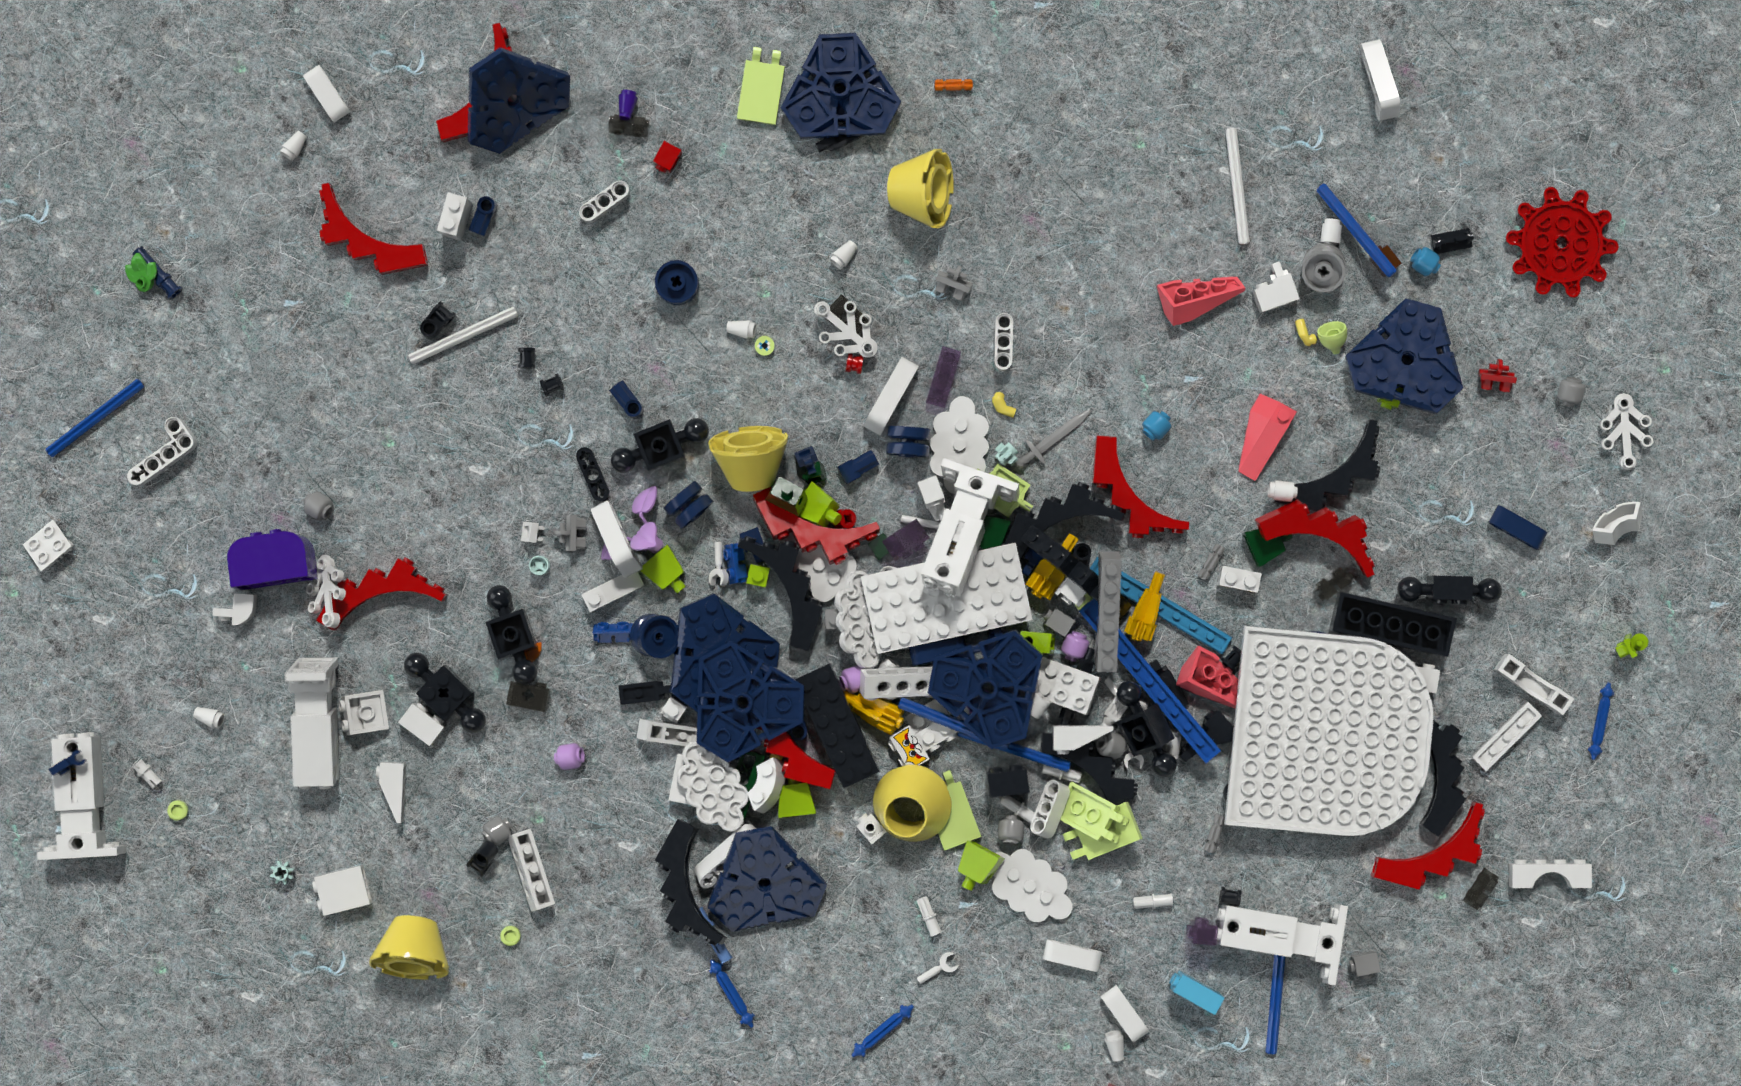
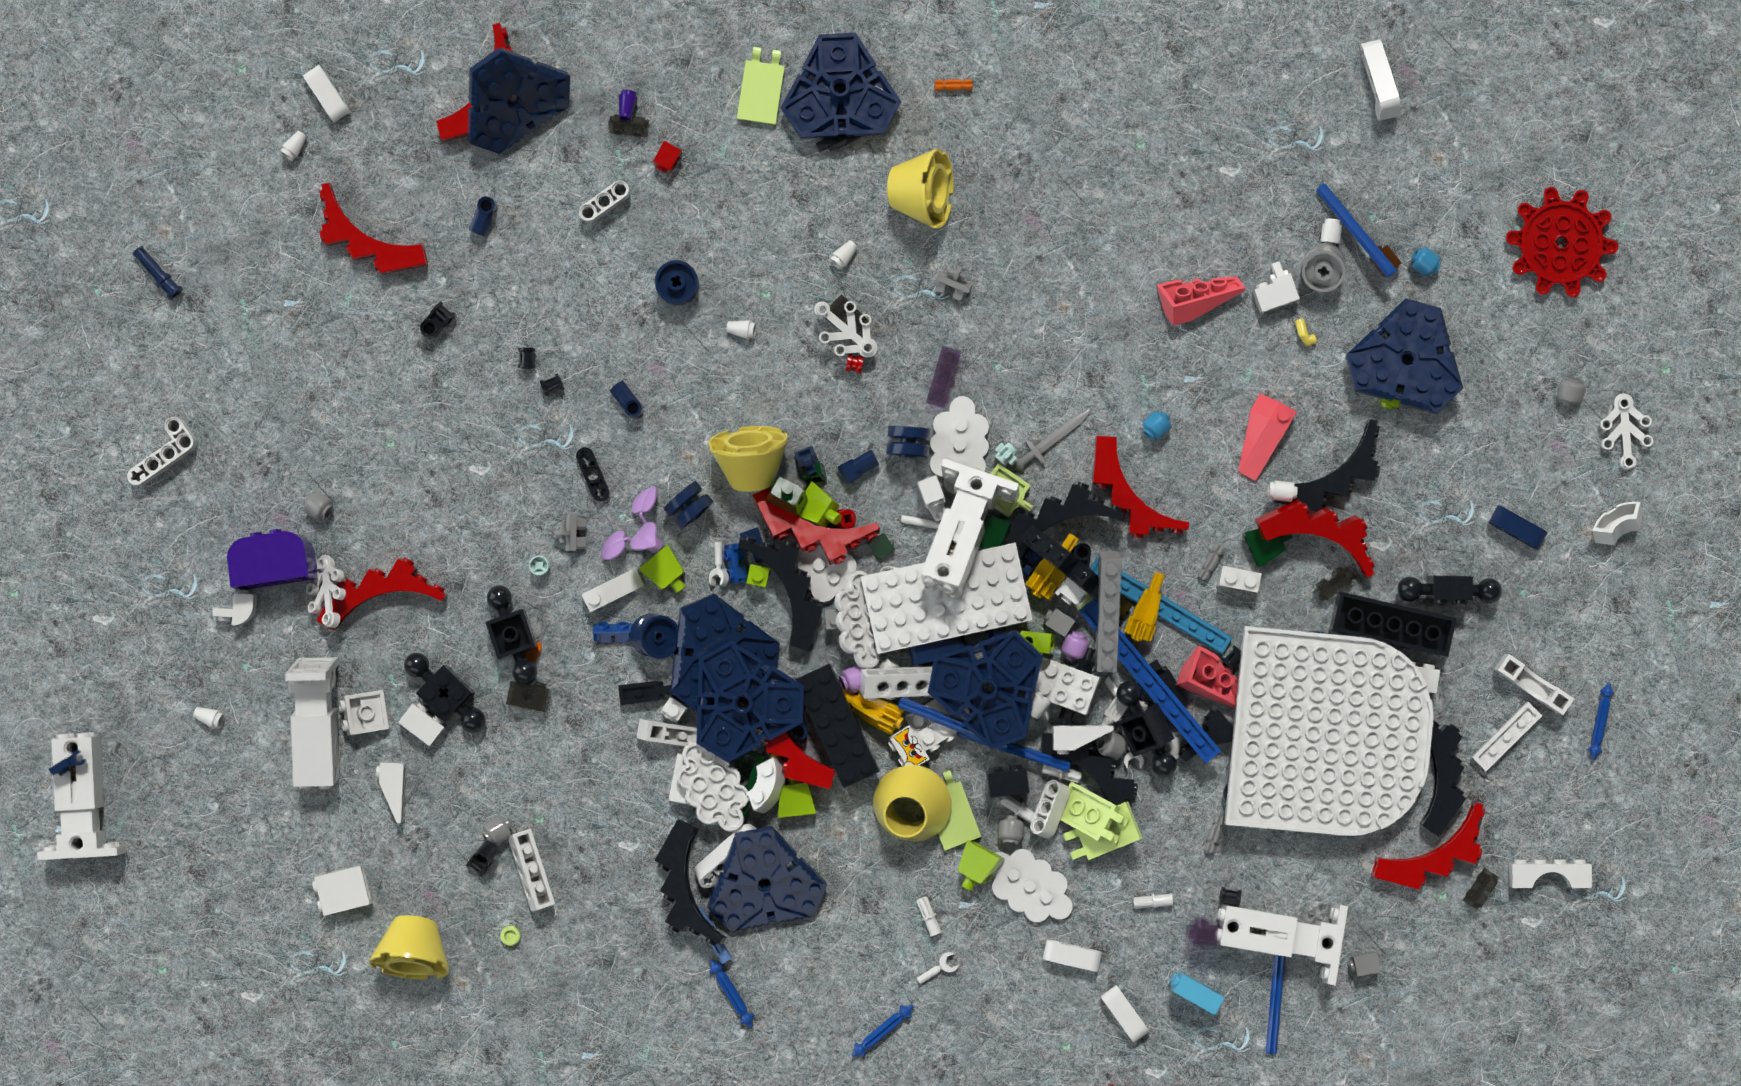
white hinge [23,520,74,572] -> none
blue axle [45,379,144,457] -> none
bright green plate [125,253,157,292] -> none
white pin [132,759,162,789] -> none
yellowish green tile [167,800,188,820] -> none
light aqua gear [270,860,295,885] -> none
white axle [408,307,518,364] -> none
white brick [437,192,473,241] -> none
white tile [521,522,544,543] -> none
lavender head [554,743,585,770] -> none
white beam [591,500,643,578] -> none
black brick [611,418,709,473] -> none
yellowish green tile [755,336,775,356] -> none
white brick [856,813,887,845] -> none
white beam [863,357,919,436] -> none
clear purple brick [882,519,929,561] -> none
light yellow arm [992,392,1016,418] -> none
white beam [994,313,1013,371] -> none
white cone [1104,1030,1124,1061] -> none
white axle [1226,128,1250,245] -> none
yellowish green helmet [1317,321,1347,354] -> none
black hinge [1430,228,1474,254] -> none
red hips [1478,359,1517,392] -> none
lime hips [1615,633,1649,658] -> none

